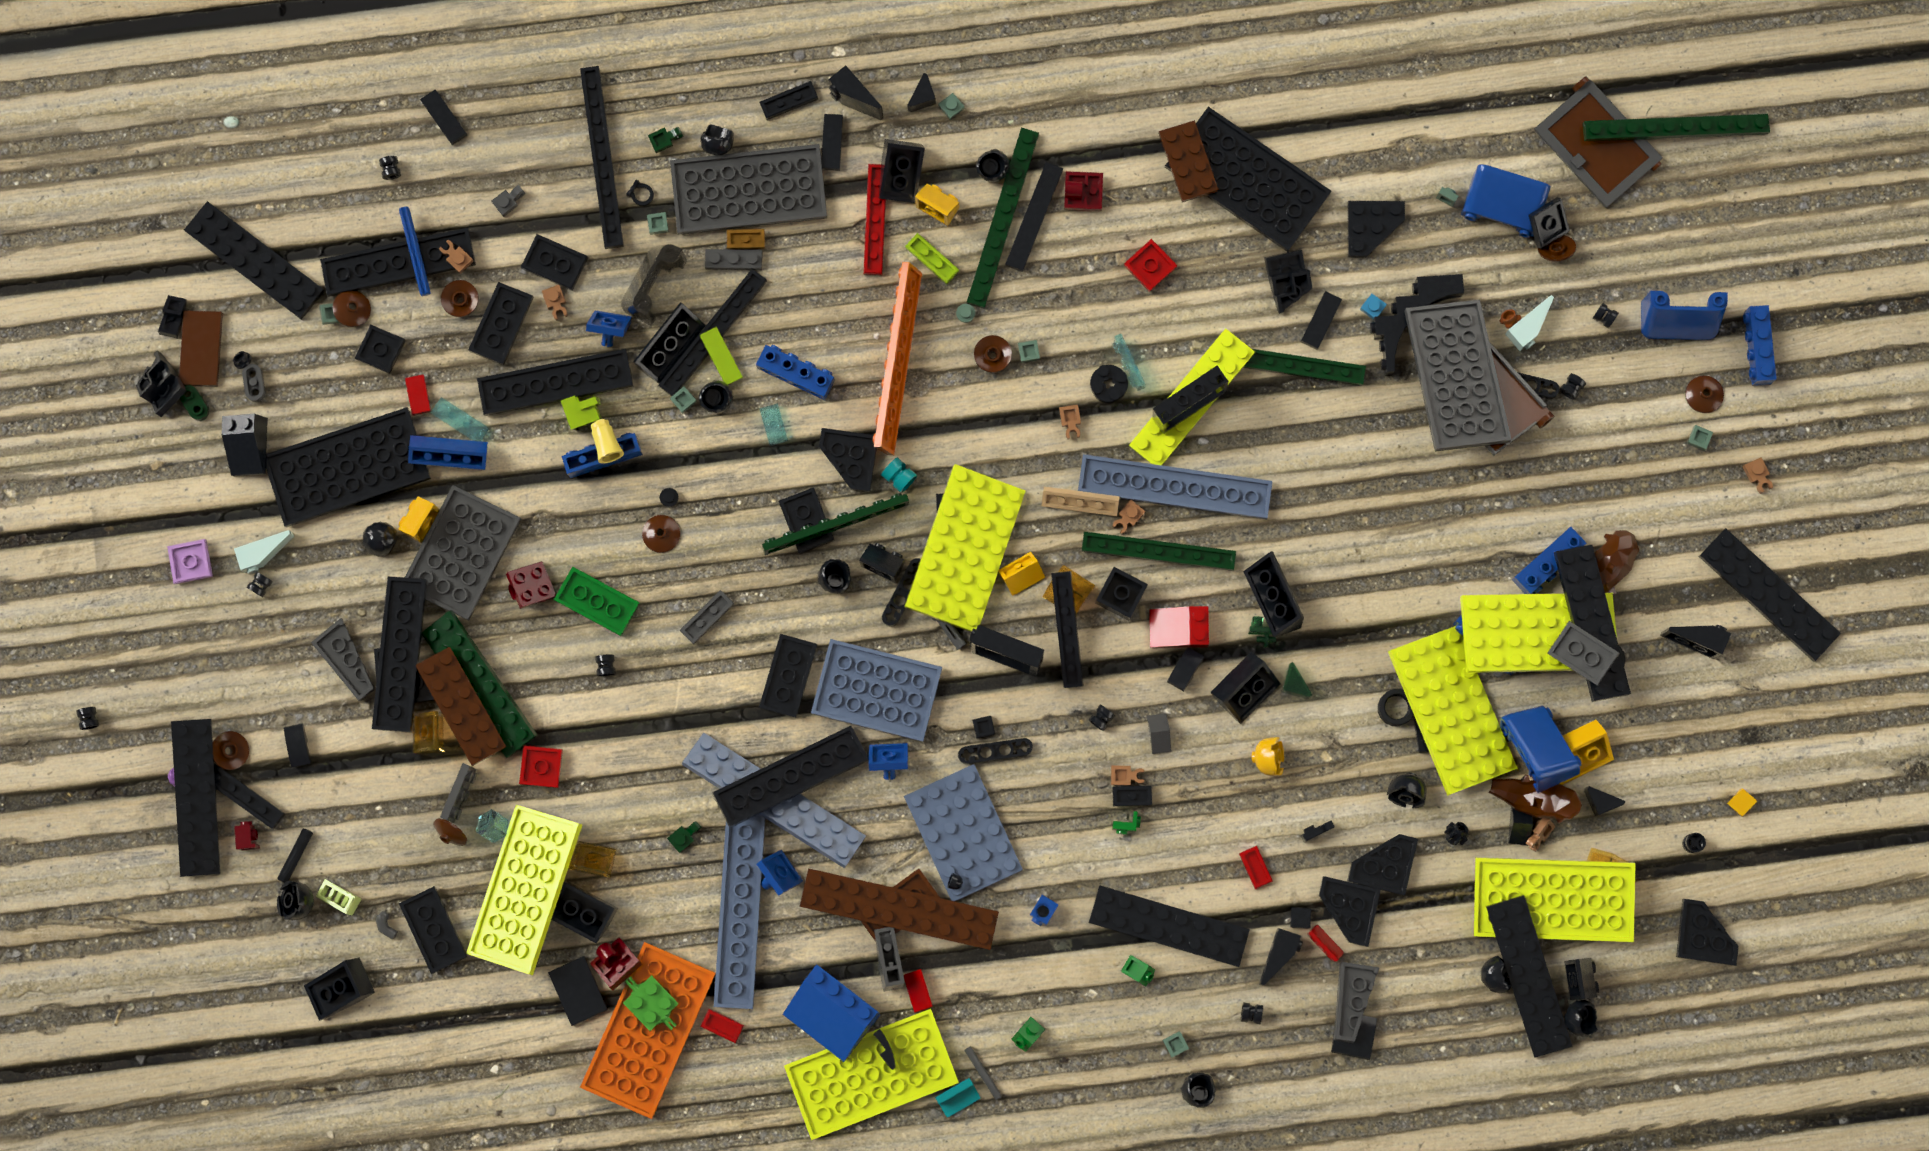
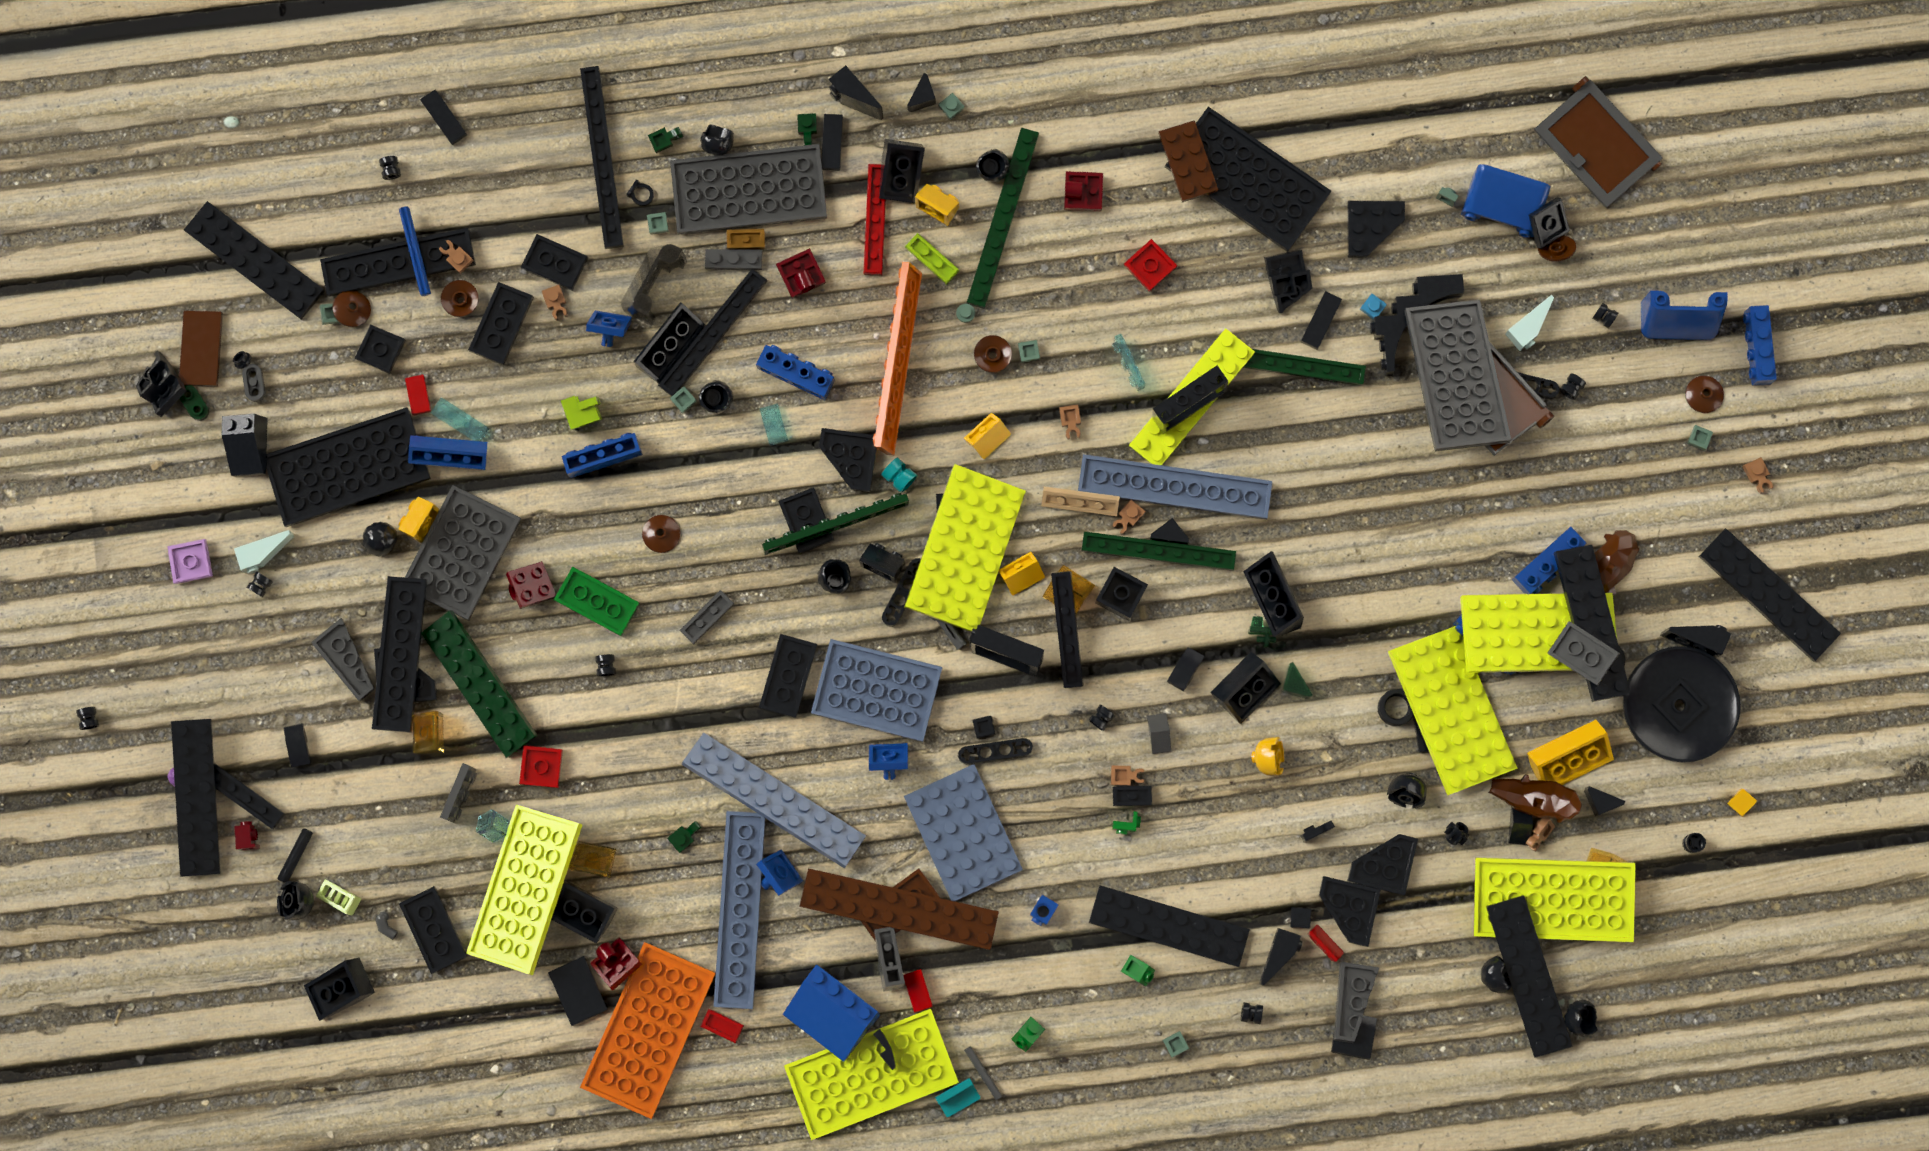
black slope [158,295,187,338] -> none
reddish brown dish [213,731,249,770] -> none
reddish brown plate [415,647,506,766] -> none
reddish brown dish [433,818,467,846] -> none
black plate [477,349,633,416] -> none
dark grey plate [491,185,526,217] -> none
light yellow plant [591,419,624,463] -> none
bright green plate [623,975,679,1031] -> none
black plate [659,488,679,507] -> none
lime tile [699,327,743,385] -> none
black plate [712,726,869,828] -> none
black tile [759,81,818,120] -> none
black hinge [947,873,963,890] -> none
black tile [1005,162,1063,272] -> none
black plate [1090,365,1128,403] -> none
slope [1149,606,1209,648] -> none
black hair [1181,1072,1216,1108] -> none
red tile [1239,846,1273,889] -> none
dark orange plate [1499,309,1522,329] -> none
blue windscreen [1500,706,1582,793] -> none
black slope [1564,958,1599,1000] -> none
dark green plate [1582,114,1770,141] -> none
black plate [1676,899,1739,966] -> none
none -> dark red plate [776,248,826,299]
none -> dark green plate [797,113,817,146]
none -> yellow panel [964,413,1011,459]
none -> black slope [1150,518,1189,545]
none -> black dish [1623,646,1741,763]

